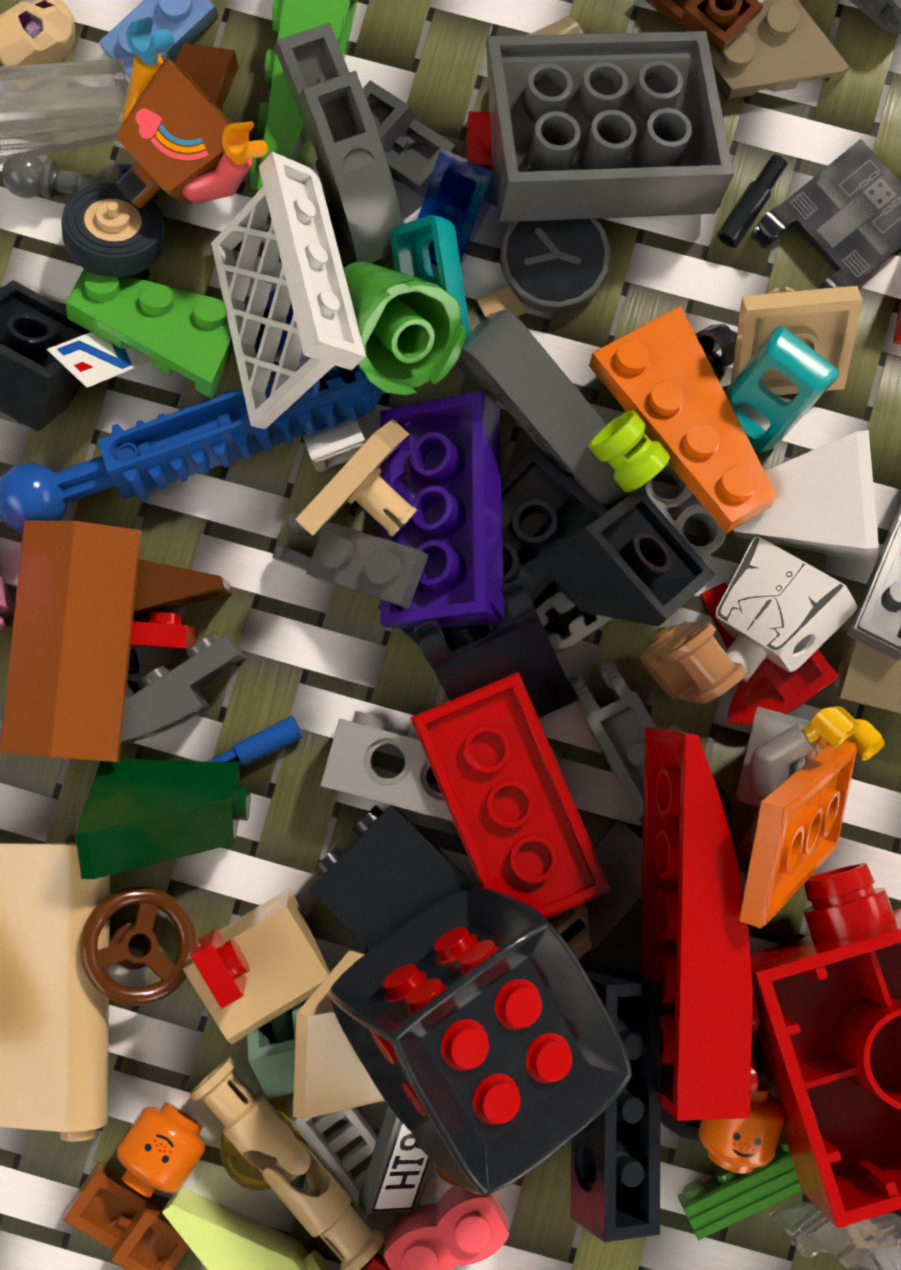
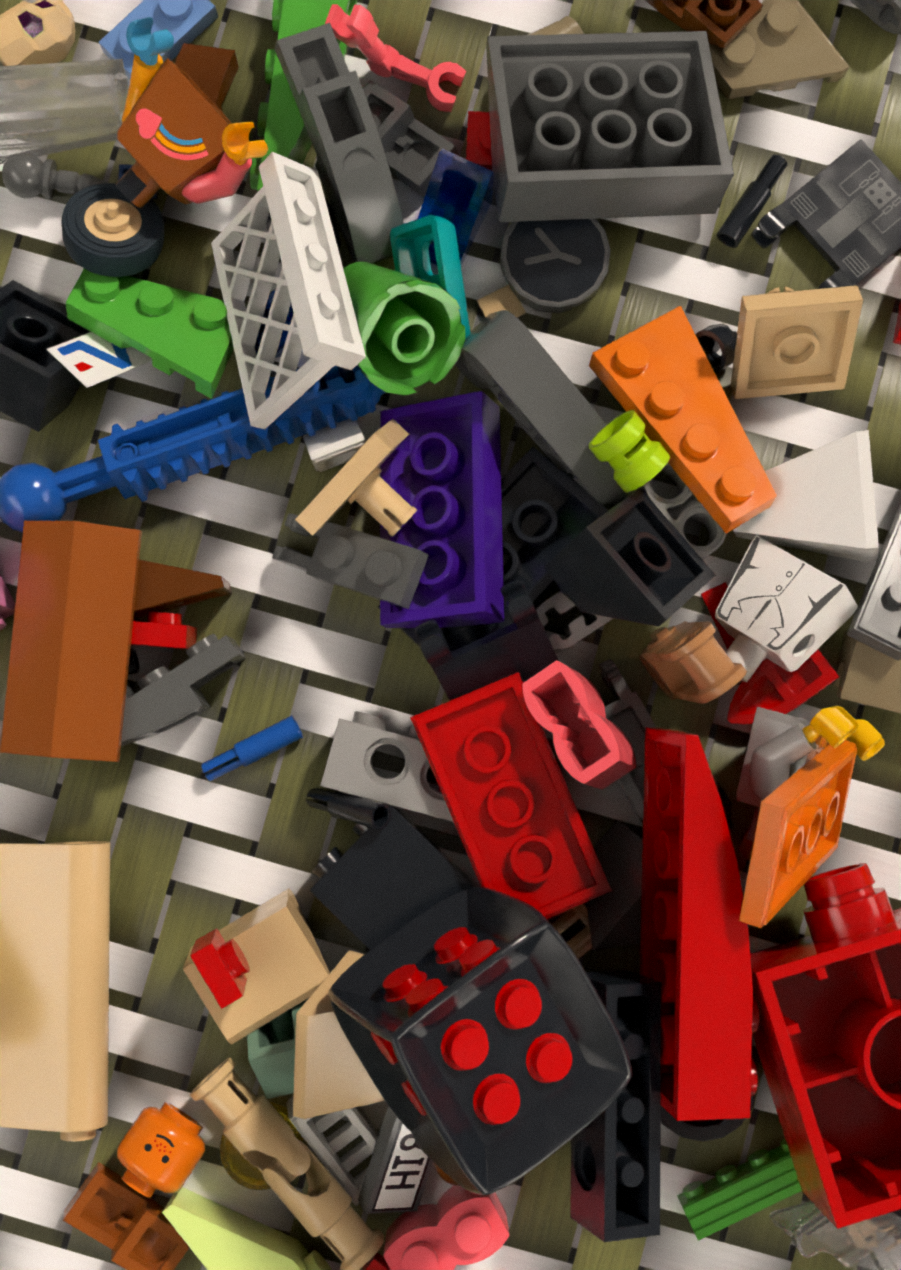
dark green slope [75,759,251,879] -> none
reddish brown piece [80,887,196,1006] -> none
orange head [698,1078,785,1174] -> none
teal piece [725,326,839,452] -> none
none -> black pin [306,788,391,830]
none -> coral piece [325,4,466,112]
none -> coral brick [523,660,636,790]

